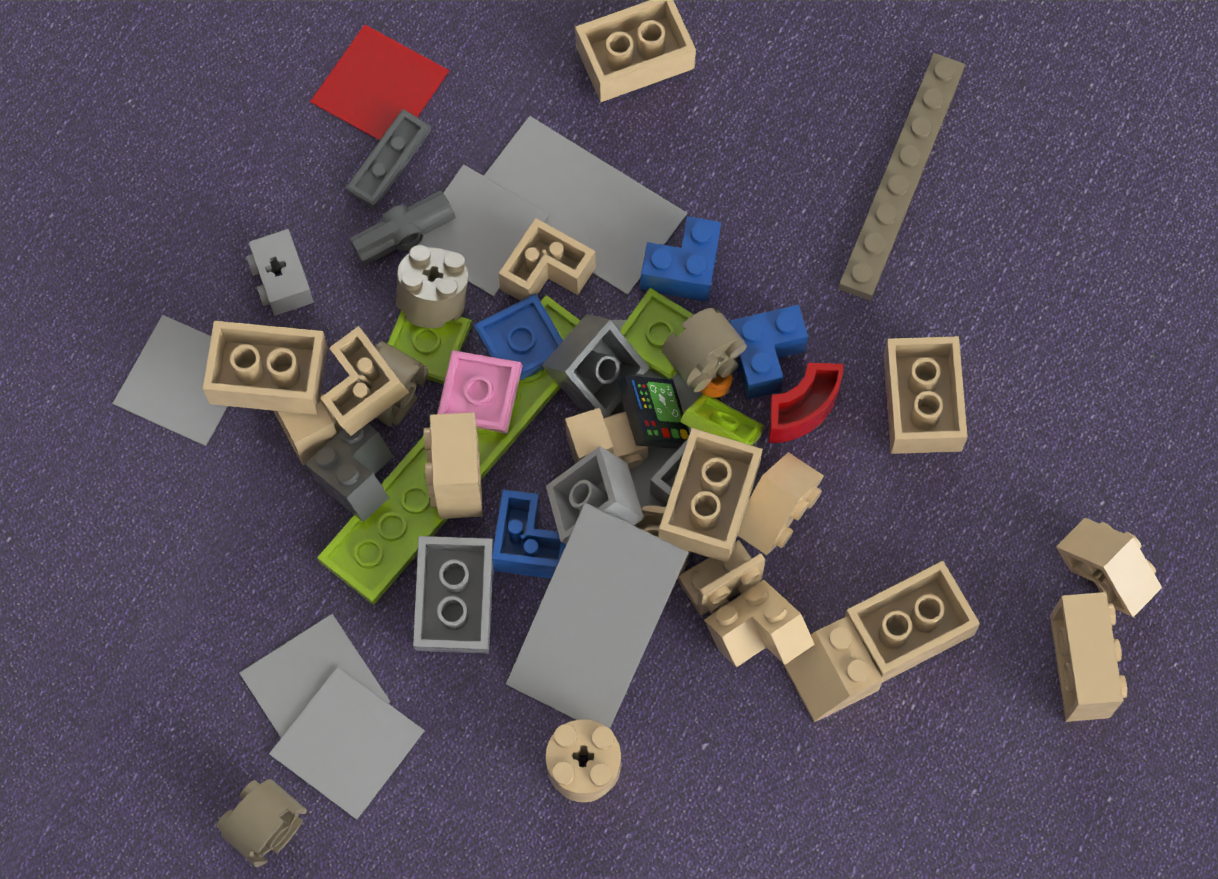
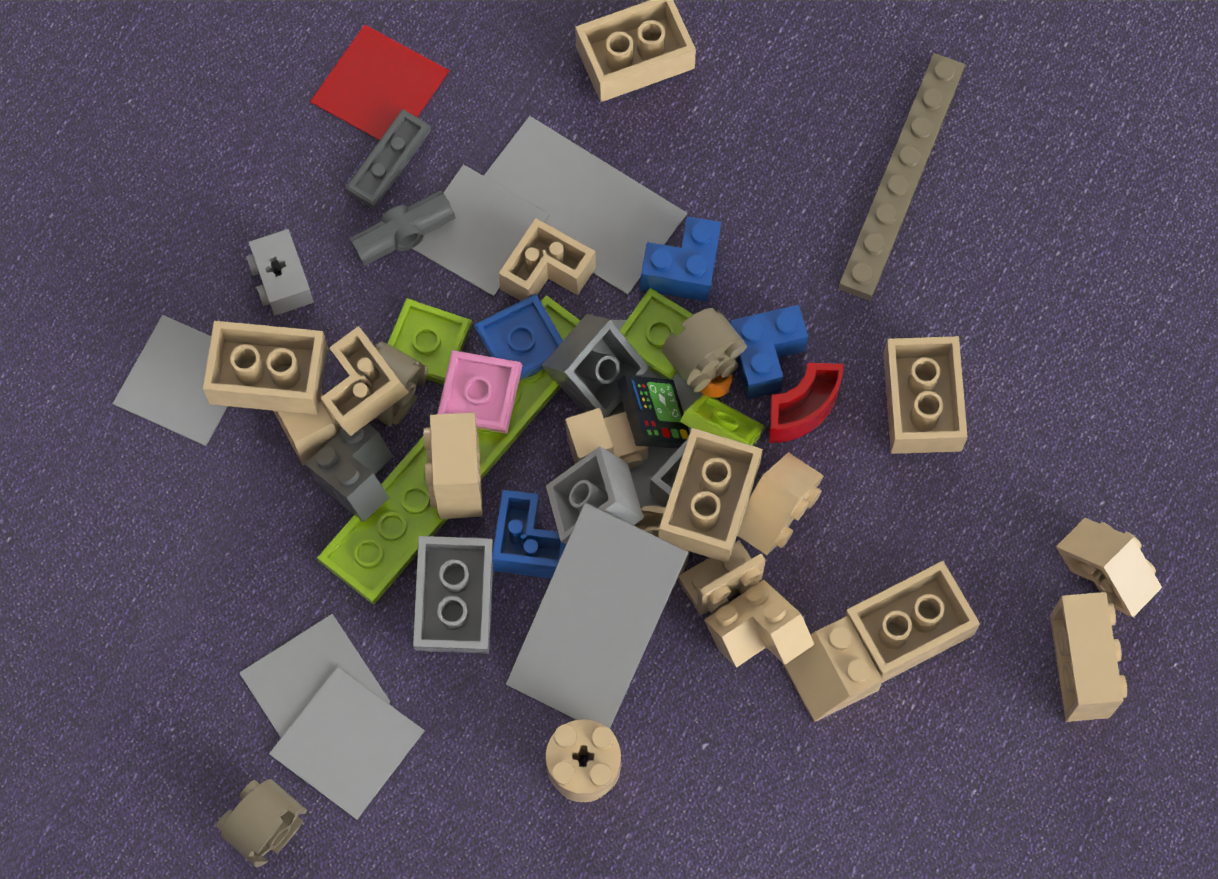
dark tan brick [396,245,468,328] -> none

